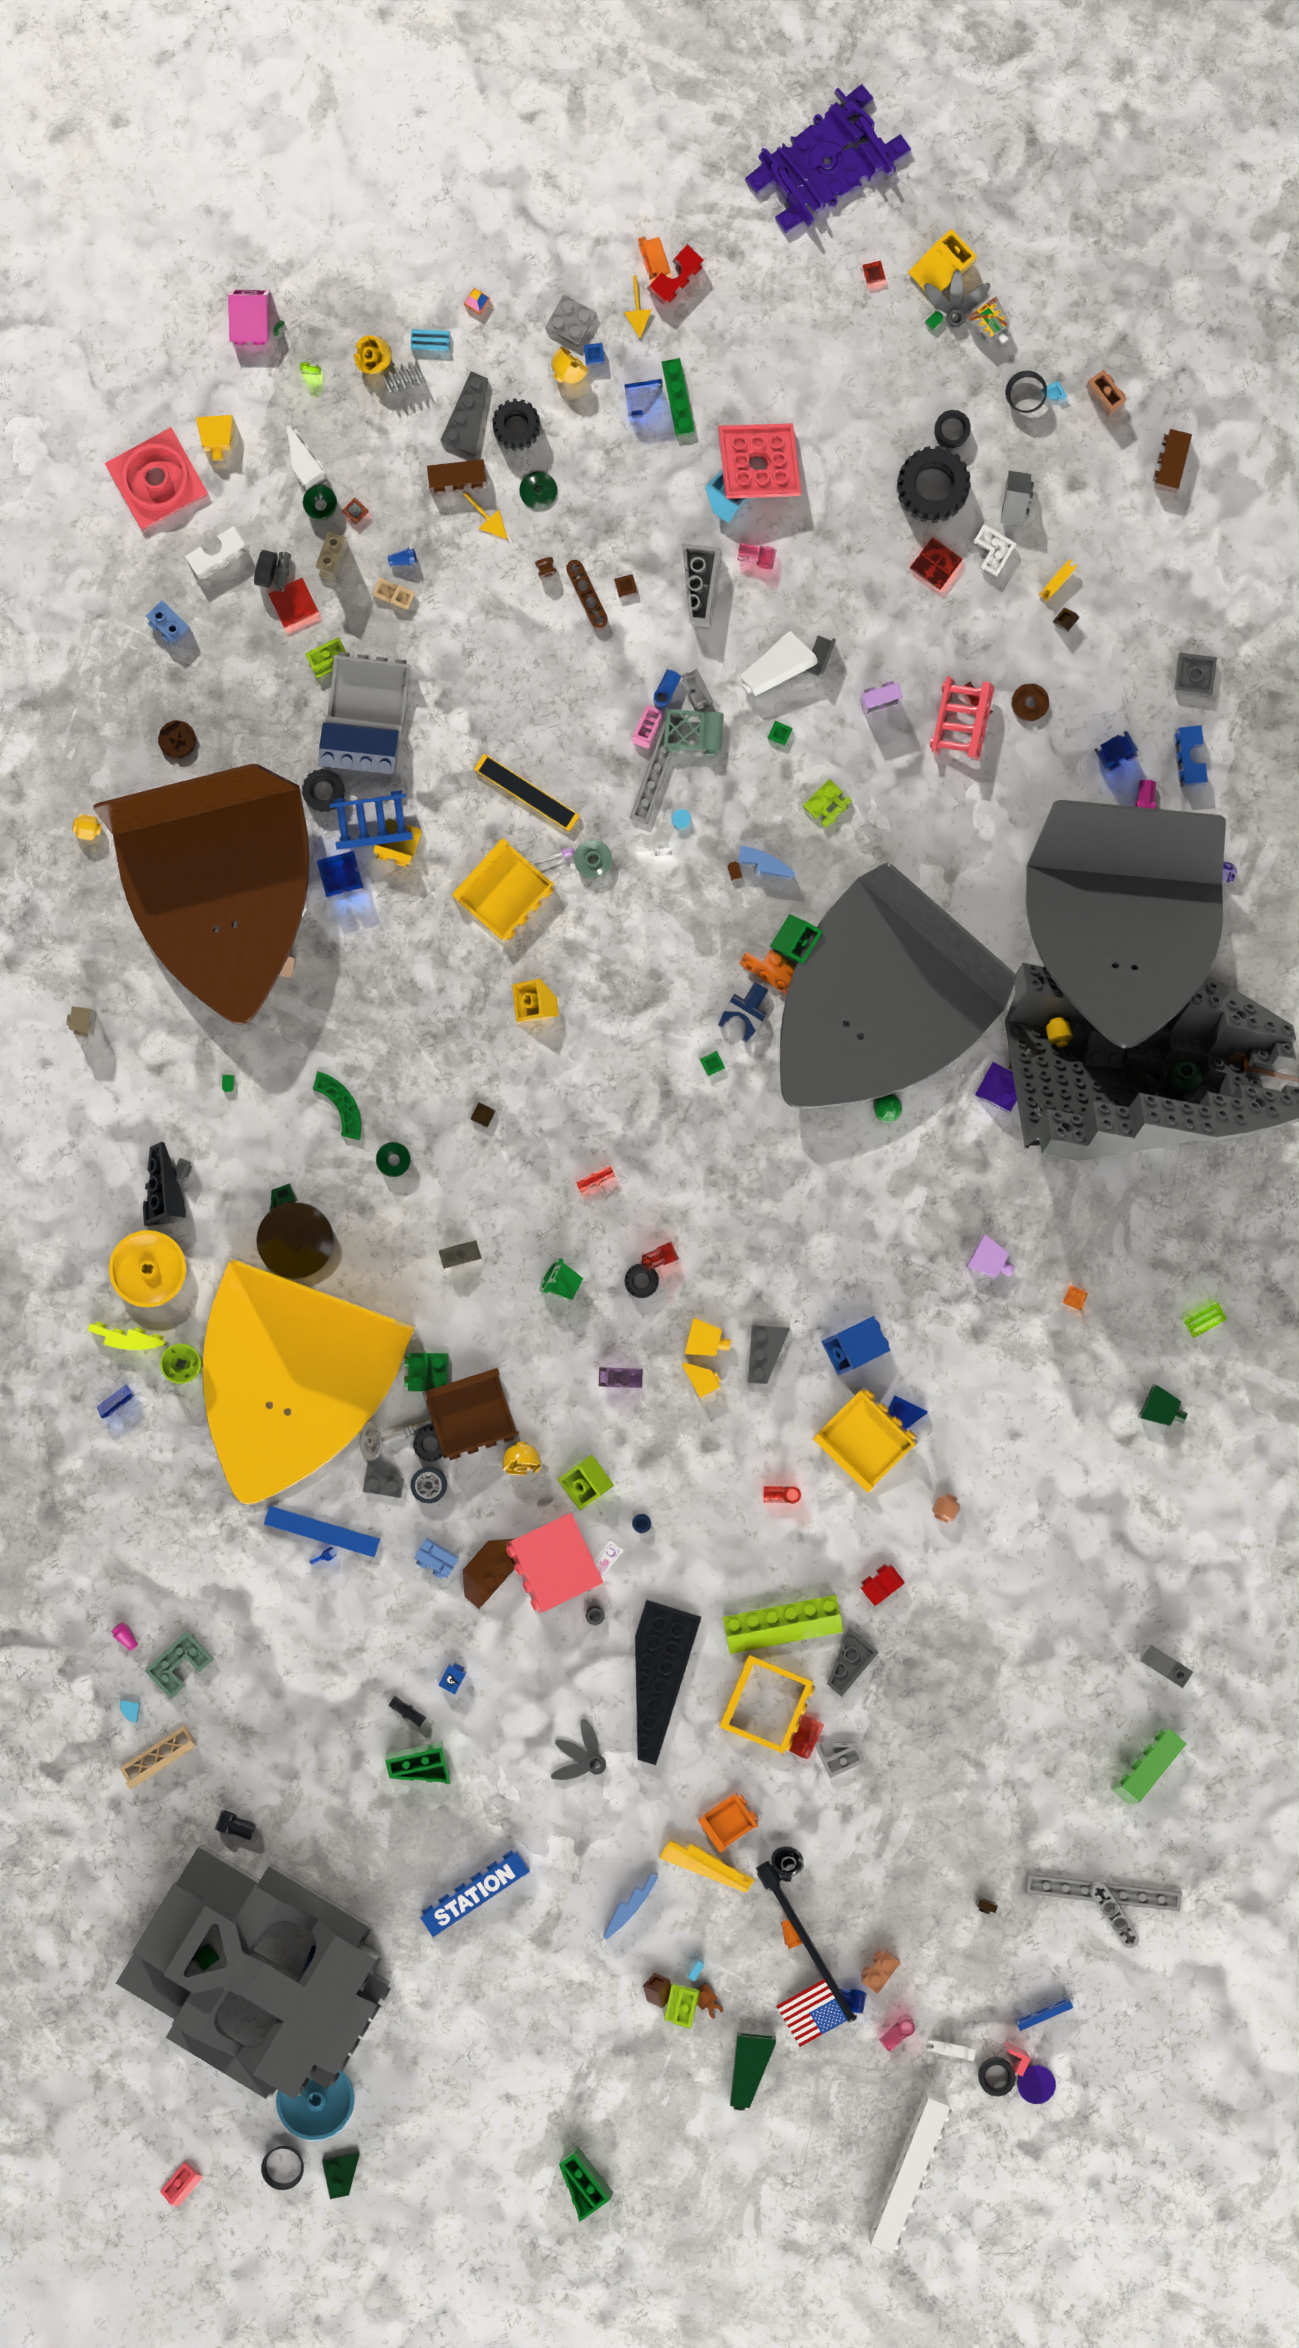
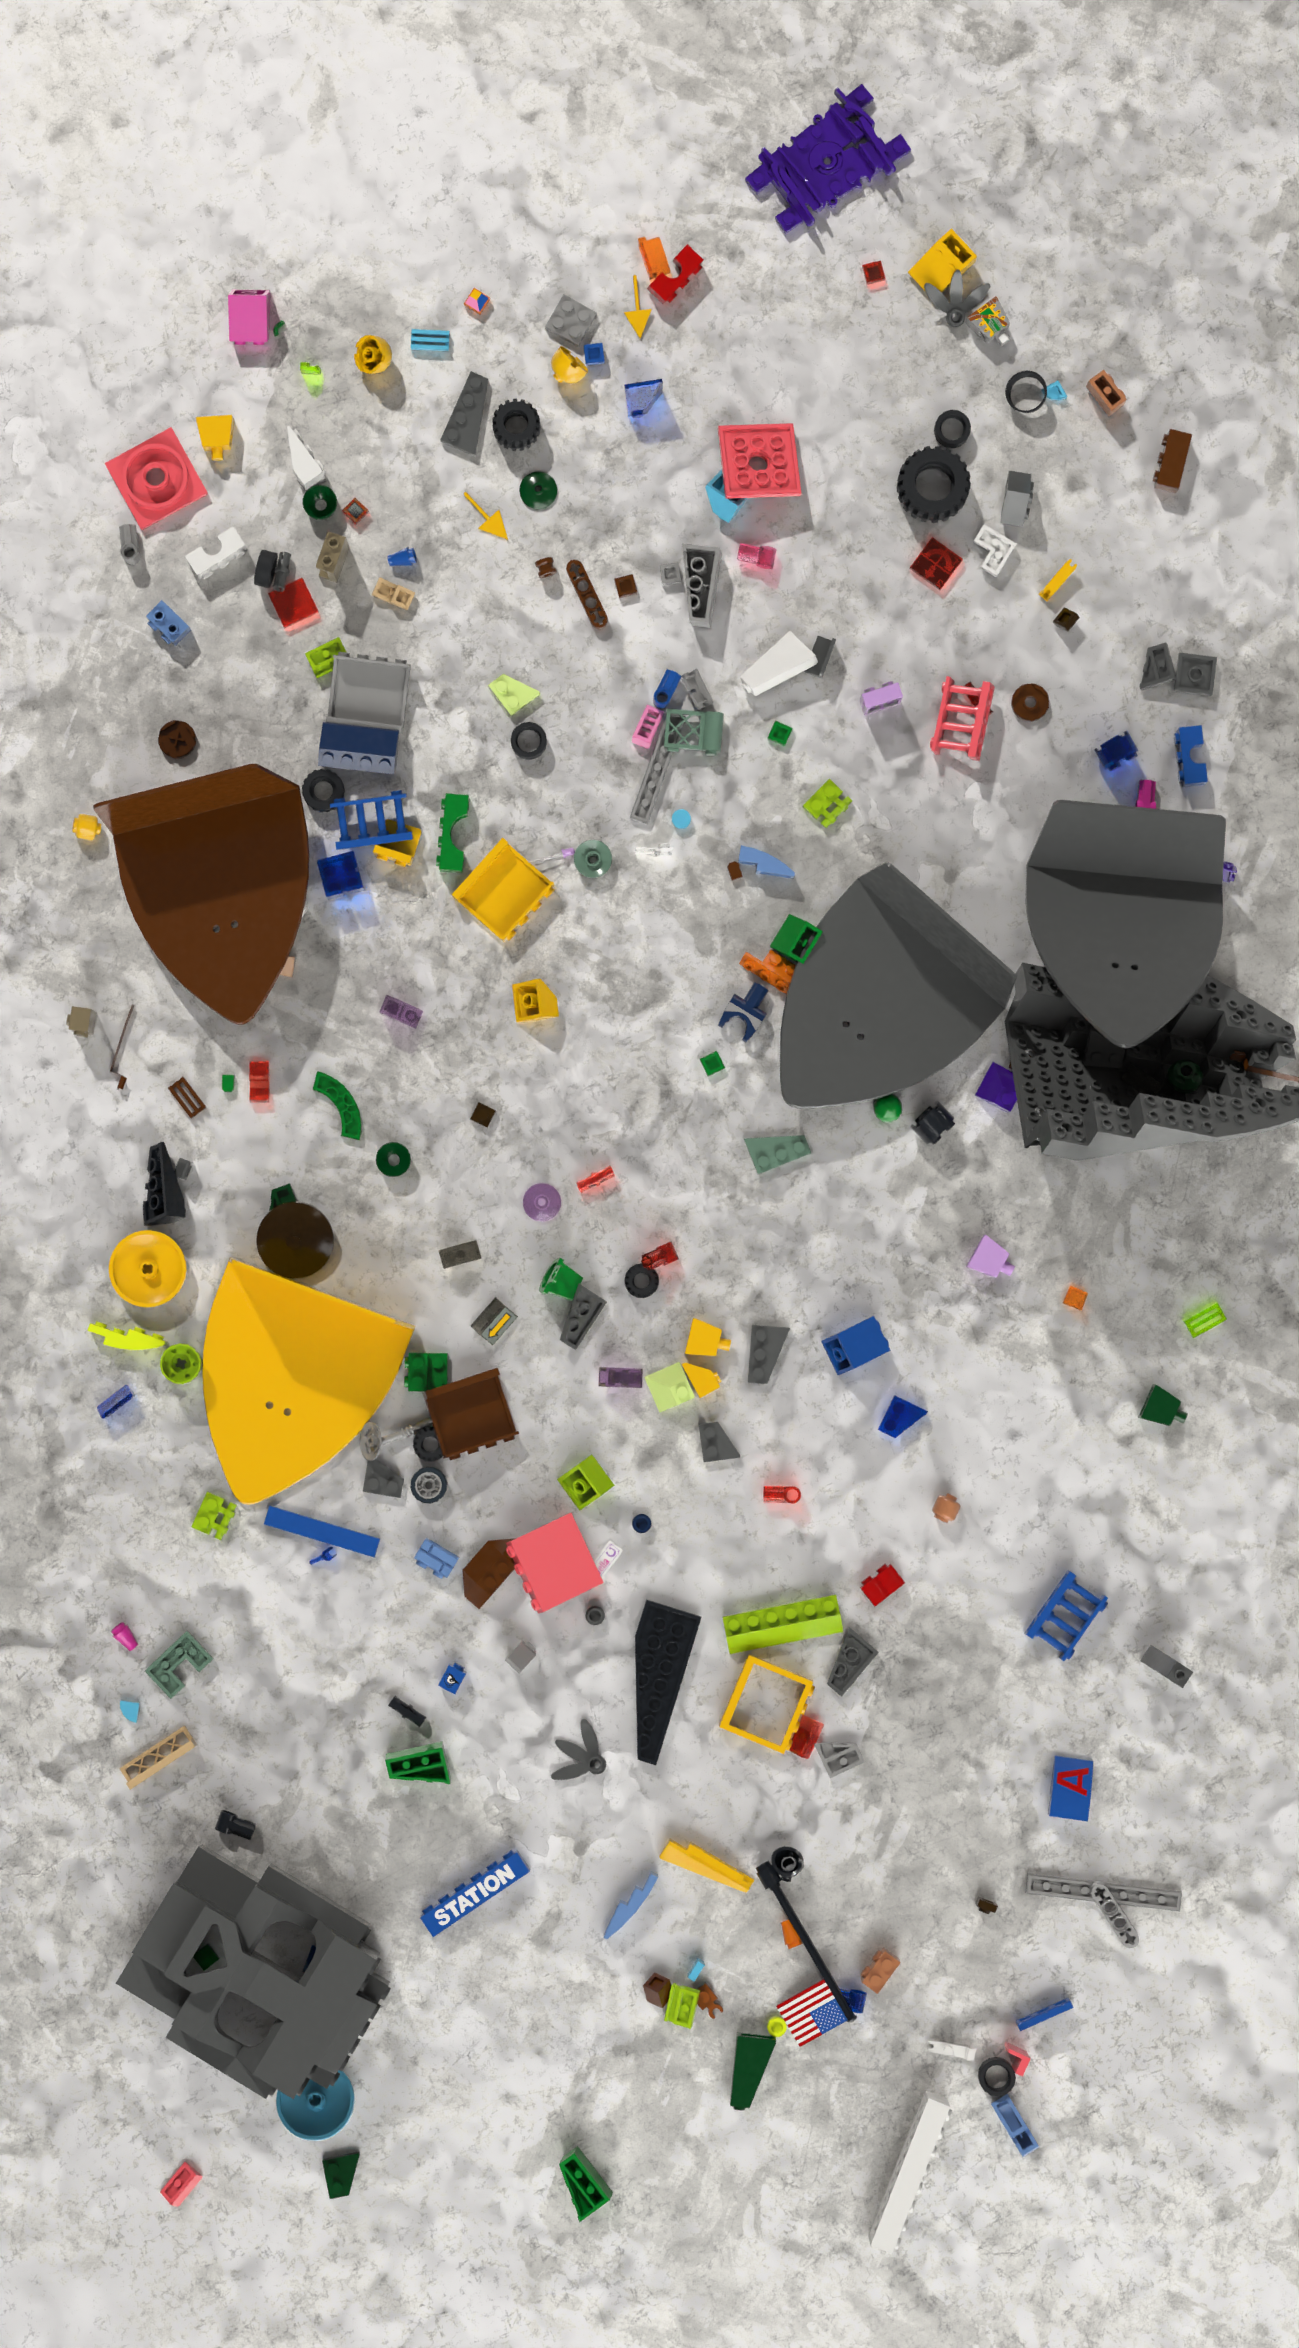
black tyre [261,2146,304,2190] -> none
light grey piece [381,359,423,393] -> none
reddish brown brick [427,459,487,495] -> none
black tile [474,754,580,832] -> none
yellow cylinder [502,1442,541,1475] -> none
green plate [661,358,695,437] -> none
orange panel [698,1792,759,1853] -> none
yellow panel [813,1388,918,1493] -> none
clear pink piece [879,2015,915,2052] -> none
green piece [925,311,943,331] -> none
dark purple tile [1017,2064,1056,2104] -> none
yellow head [1046,1017,1073,1047] -> none
bright green wedge [1111,1728,1187,1805] -> none
none -> reddish brown piece [110,1004,134,1090]
none -> light grey piece [119,524,141,565]
none -> reddish brown tile [168,1077,206,1119]
none -> lime plate [191,1492,237,1540]
none -> clear red slope [249,1061,270,1103]
none -> clear purple slope [379,995,423,1029]
none -> green arch [436,793,470,874]
none -> panel [470,1297,518,1345]
none -> yellowish green wing [488,674,541,716]
none -> light grey slope [505,1640,536,1673]
none -> black tyre [511,722,547,760]
none -> clear purple dish [523,1183,561,1221]
none -> dark grey wing [560,1284,607,1350]
none -> yellowish green slope [644,1362,695,1412]
none -> light grey tile [660,562,681,585]
none -> dark grey wing [699,1422,740,1462]
none -> sand green wing [744,1135,811,1174]
none -> neon yellow tile [767,2016,787,2037]
none -> black brick [910,1101,955,1145]
none -> medium blue slope [991,2094,1039,2157]
none -> blue fence [1024,1570,1108,1661]
none -> blue slope [1048,1756,1093,1822]
none -> dark grey wing [1139,642,1177,691]

